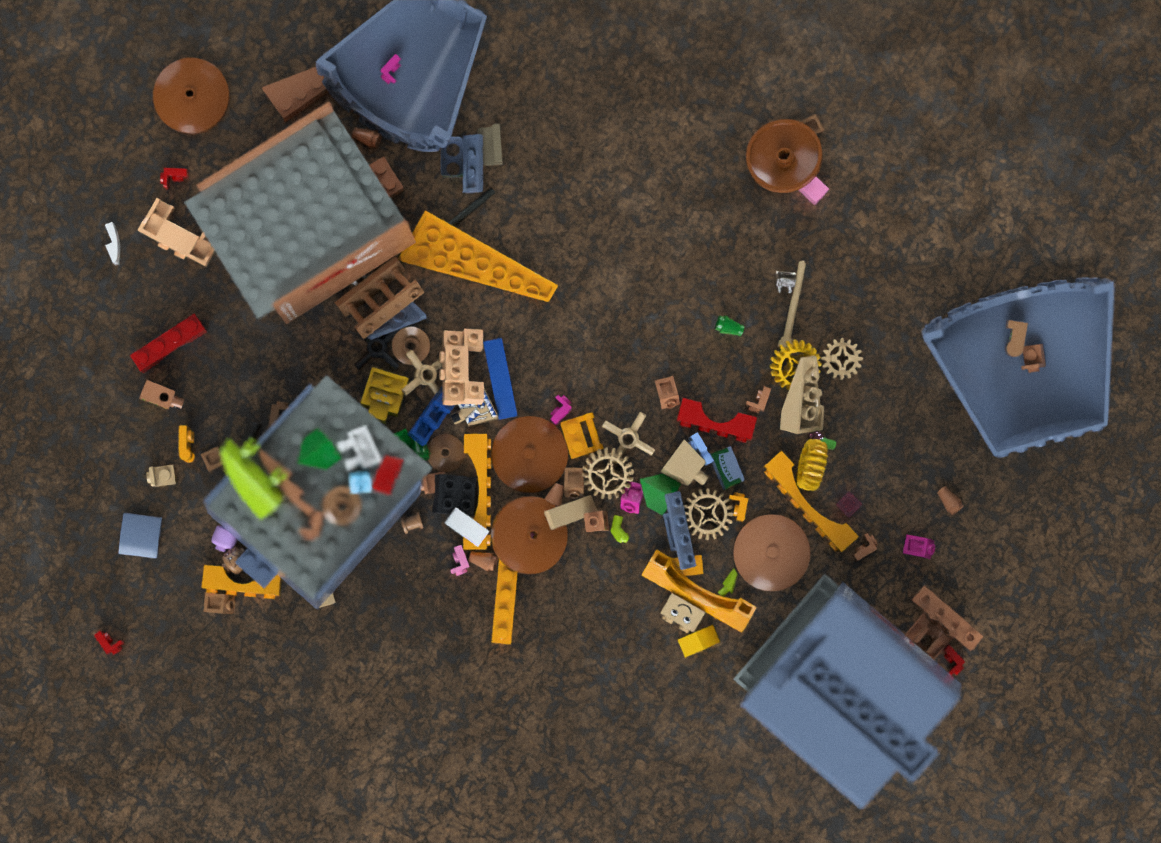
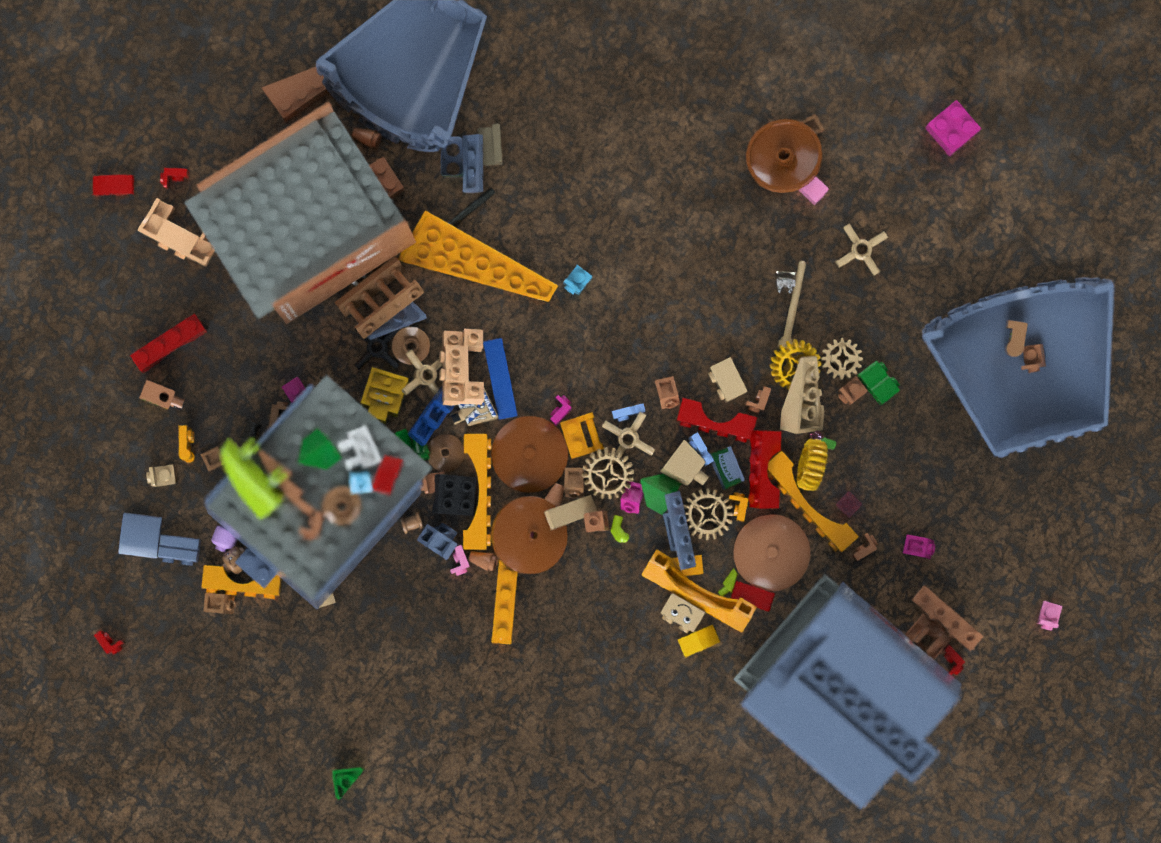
white slope [105,222,120,265] -> none
dark orange dish [153,58,230,134] -> none
dark pink bracket [380,54,401,84] -> none
white slope [444,507,489,547] -> none
green cone [715,315,745,337] -> none
nougat cone [937,486,964,515] -> none
none -> red slope [93,175,134,196]
none -> sand blue brick [158,534,201,566]
none -> dark pink brick [282,376,306,404]
none -> green slope [332,767,365,800]
none -> sand blue brick [417,523,458,560]
none -> medium azure bracket [563,265,592,295]
none -> light blue plate [612,403,645,422]
none -> tan brick [708,357,748,403]
none -> red slope [731,581,775,612]
none -> red arch [748,430,781,509]
none -> tan bar [835,223,888,276]
none -> nougat bracket [838,376,868,406]
none -> green brick [857,360,900,406]
none -> dark pink brick [925,100,981,156]
none -> bright pink bracket [1037,601,1062,631]

